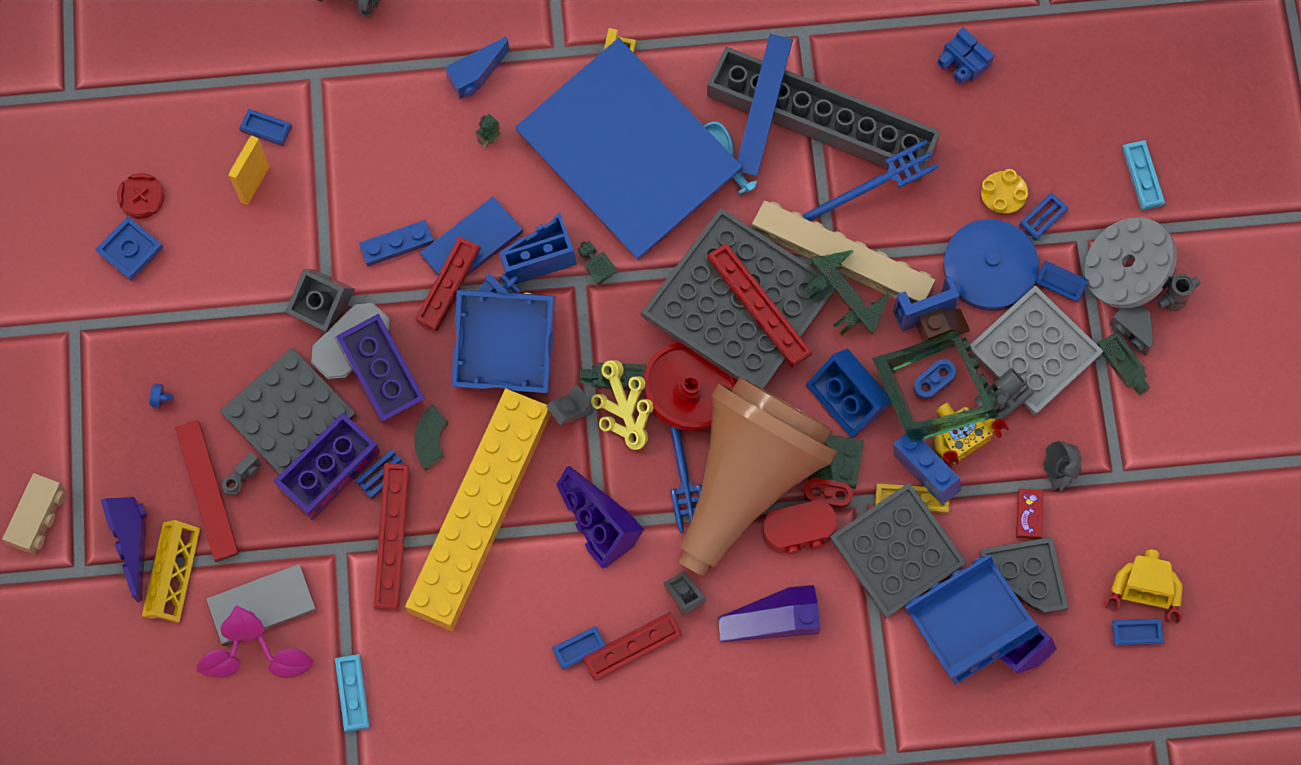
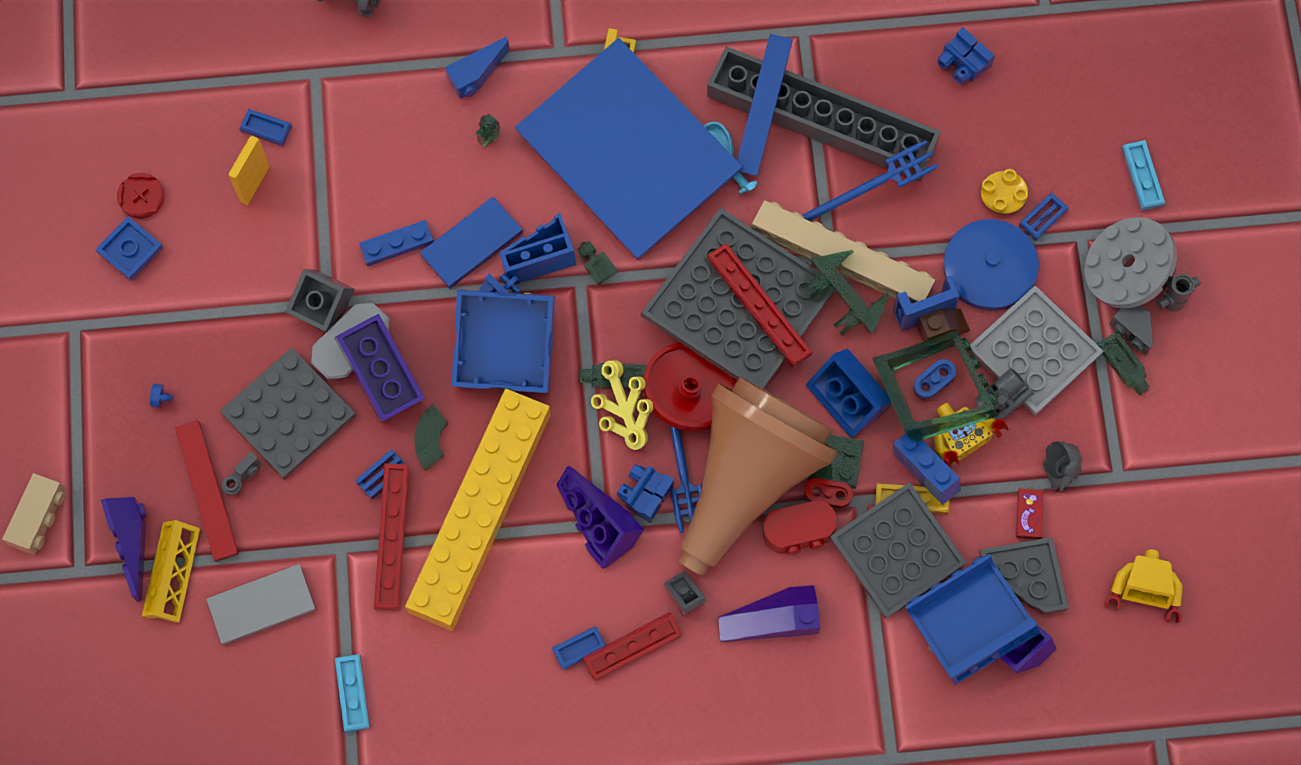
dark pink plant [197,605,314,677] -> none
dark purple brick [274,413,380,520] -> none
red tile [415,236,481,331] -> none
dark grey slope [547,385,593,425] -> none
blue tile [1035,260,1089,302] -> none
blue tile [1112,619,1164,645] -> none
none -> blue hips [617,464,674,523]

